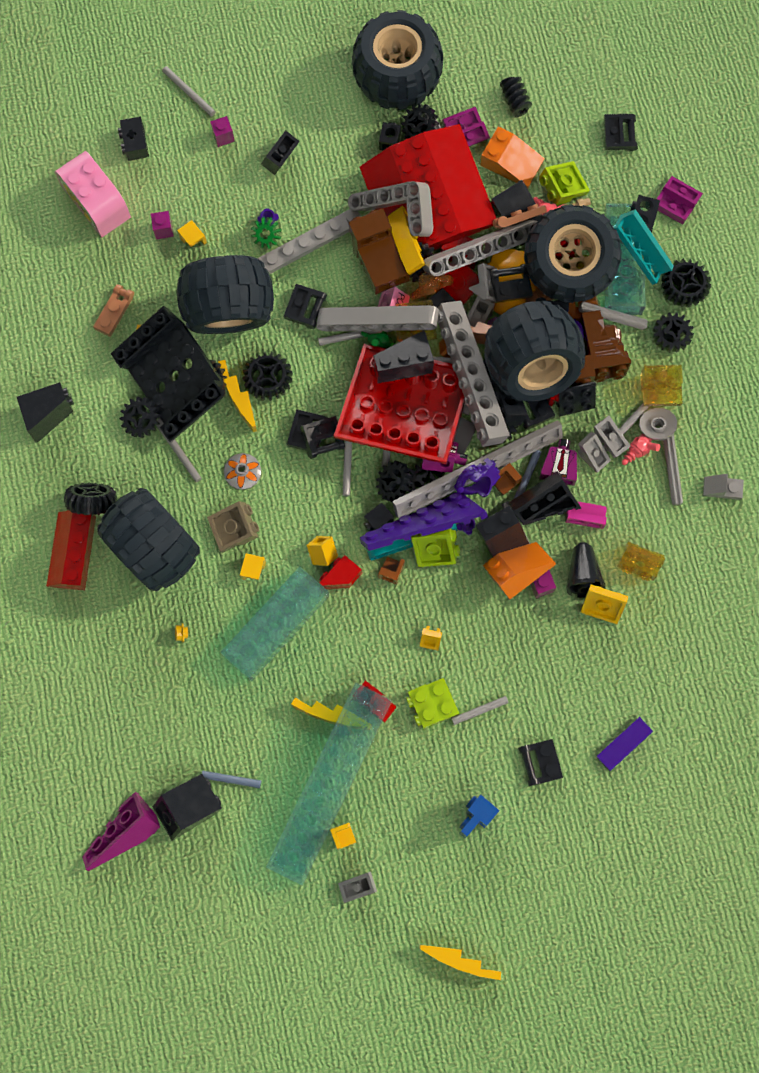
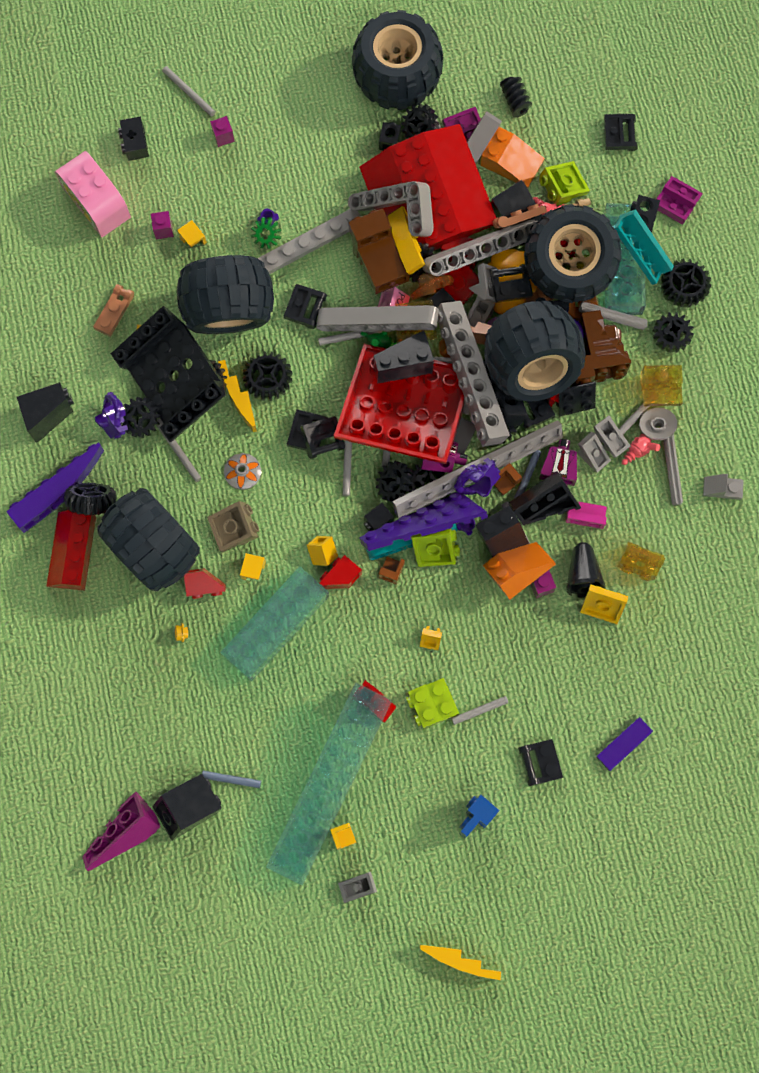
black brick [261,130,300,175] -> none
yellow slope [291,698,372,730] -> none
none -> dark purple slope [6,442,104,533]
none -> dark purple piece [95,392,128,439]
none -> red slope [184,568,226,599]
none -> light grey slope [467,111,502,164]

